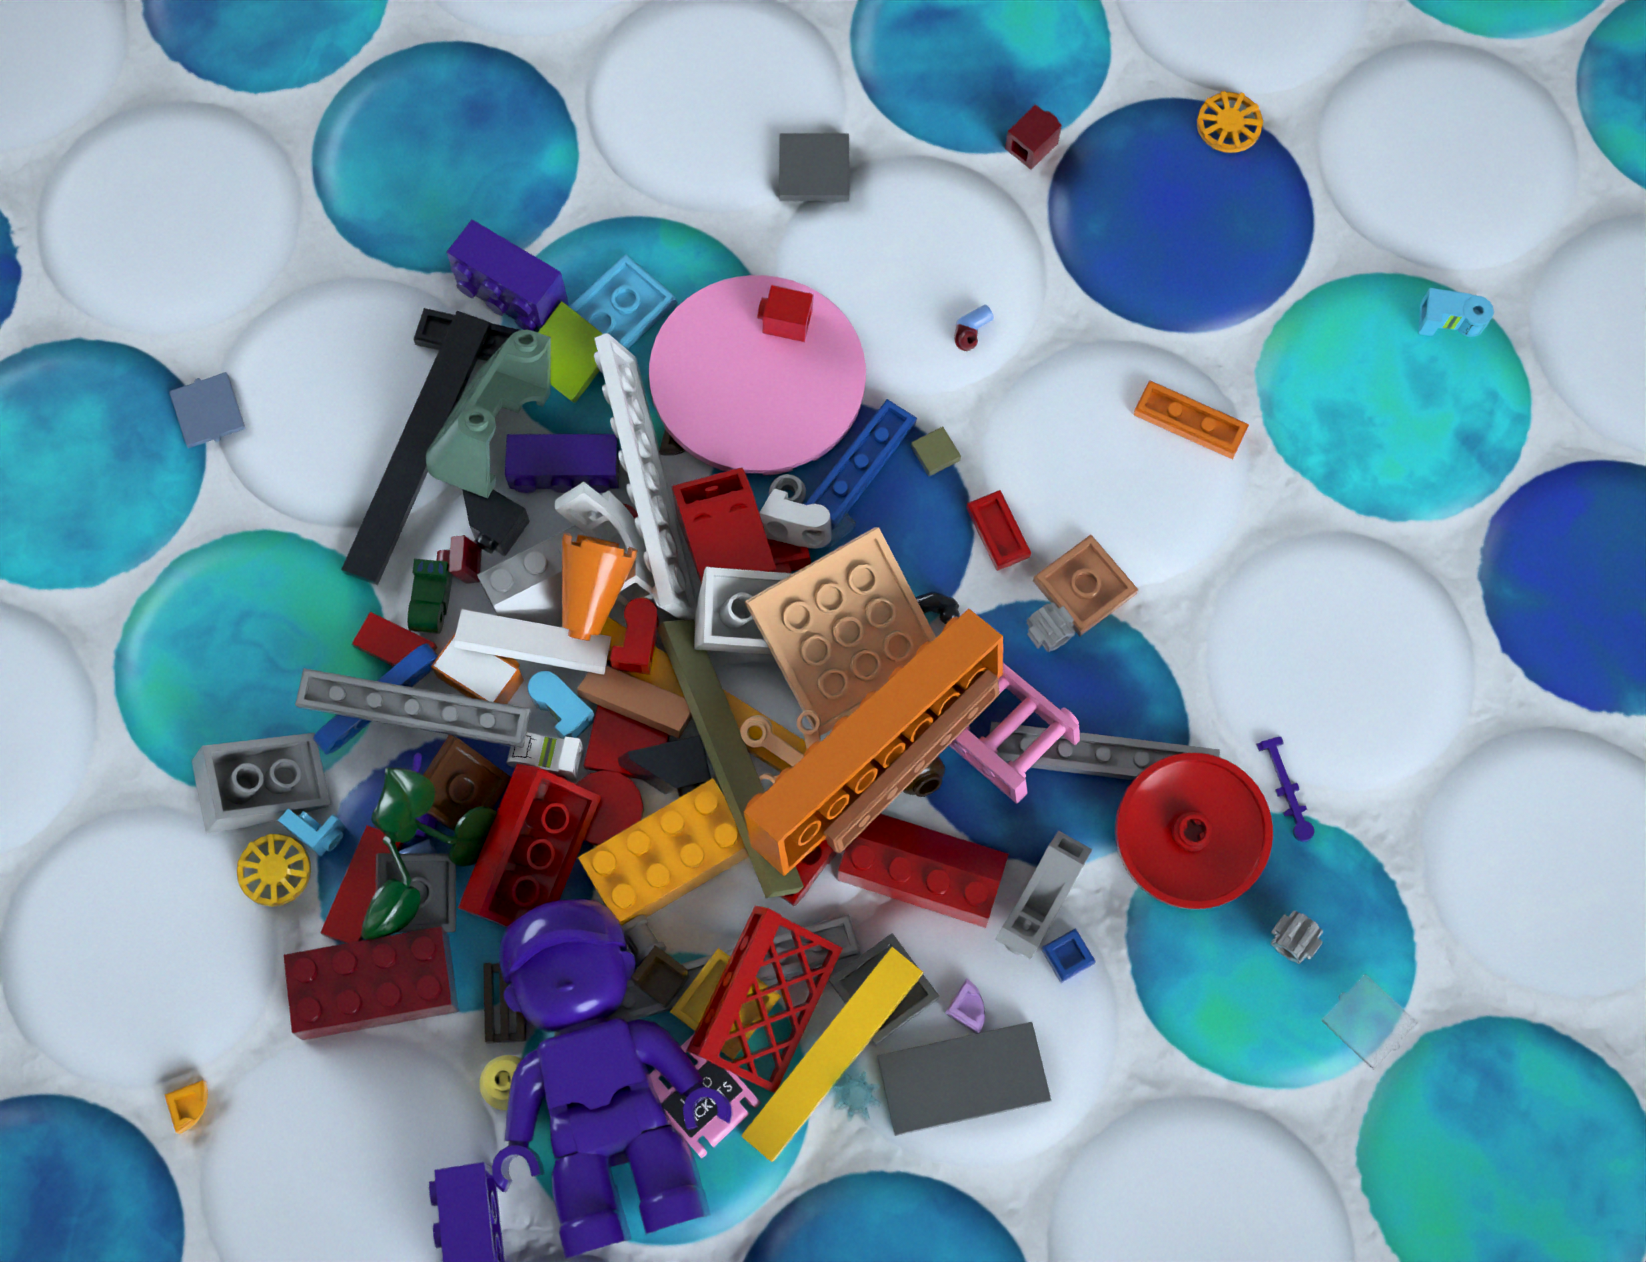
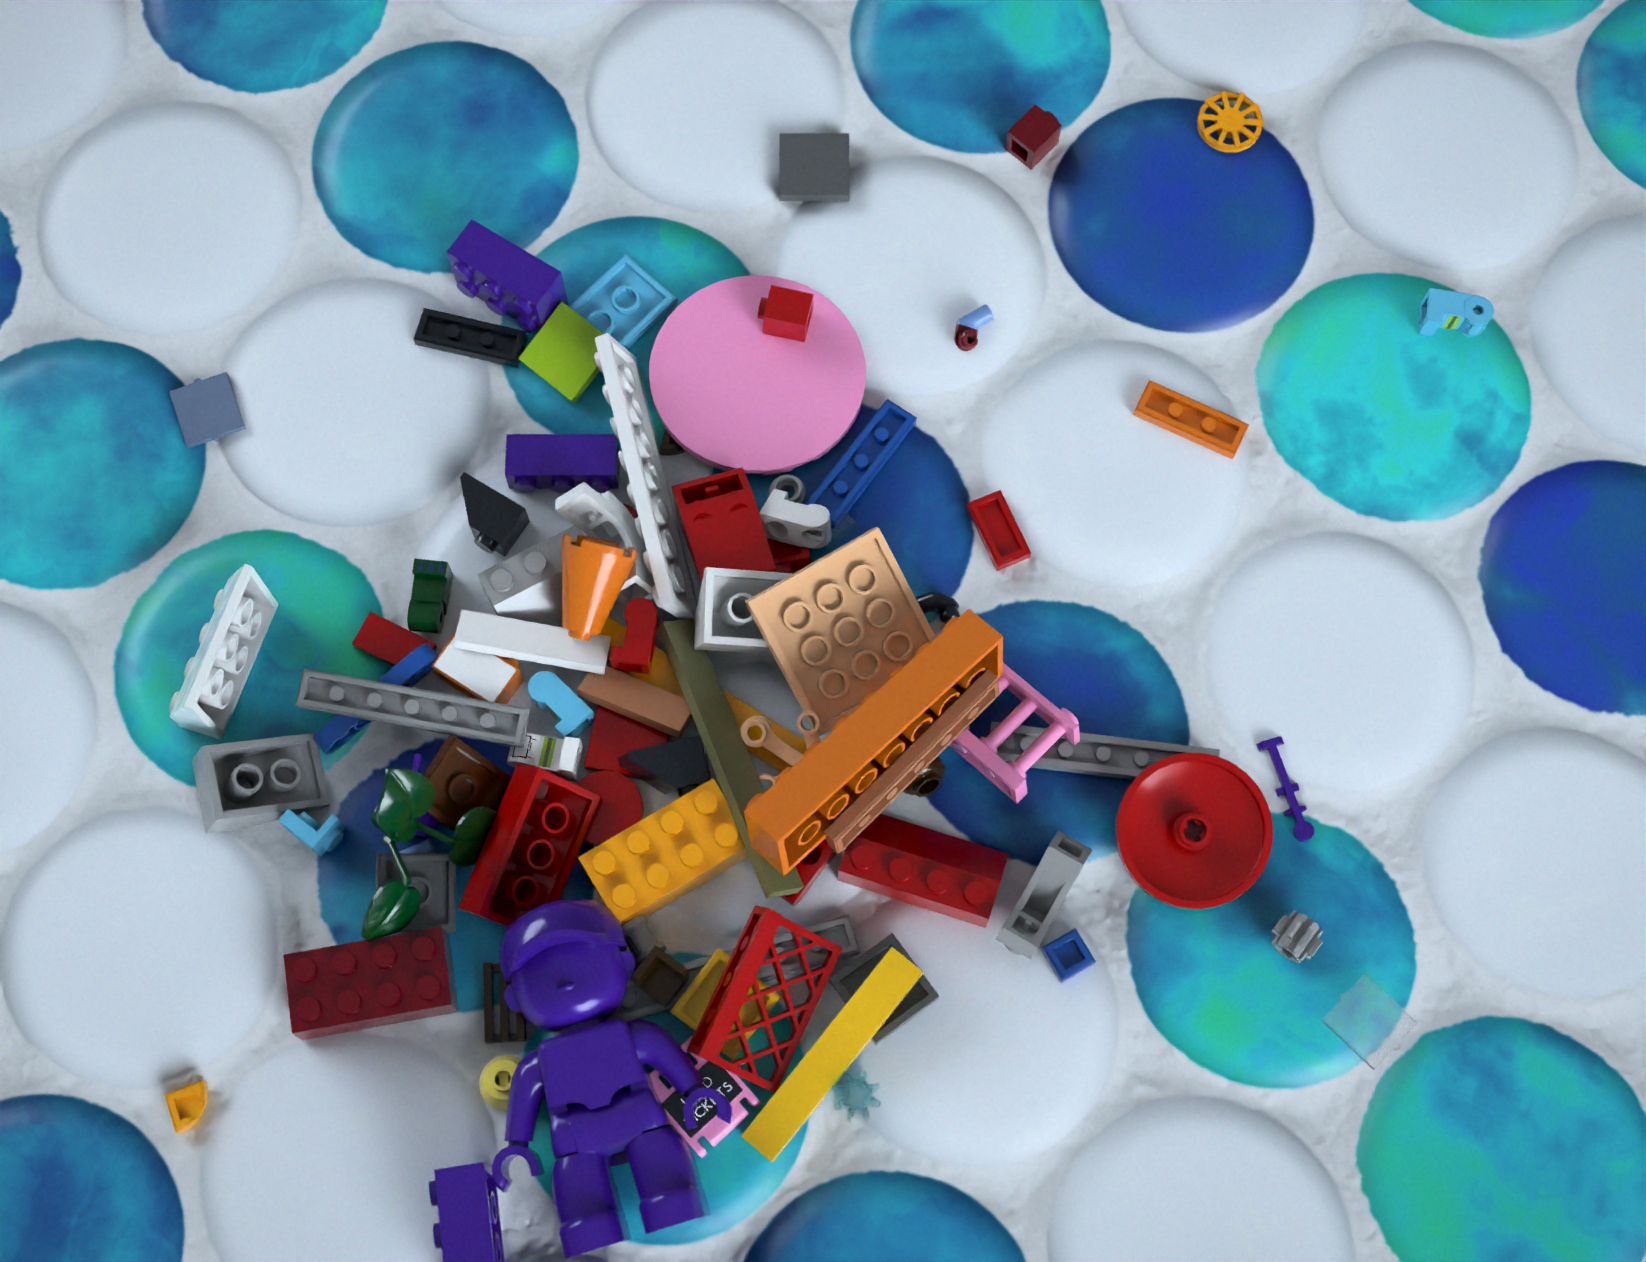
yellow wheel [237,833,311,907] -> none
red tile [320,825,403,944] -> none
black tile [341,311,492,585] -> none
sand green windscreen [426,330,551,498] -> none
dark red tile [436,535,482,584] -> none
dark grey tile [877,1022,1051,1136] -> none
olive tile [911,426,961,477] -> none
lavender tile [945,978,985,1034] -> none
light grey gear [1026,602,1076,652] -> none
nougat tile [1033,535,1139,637] -> none
none -> white slope [169,564,279,740]

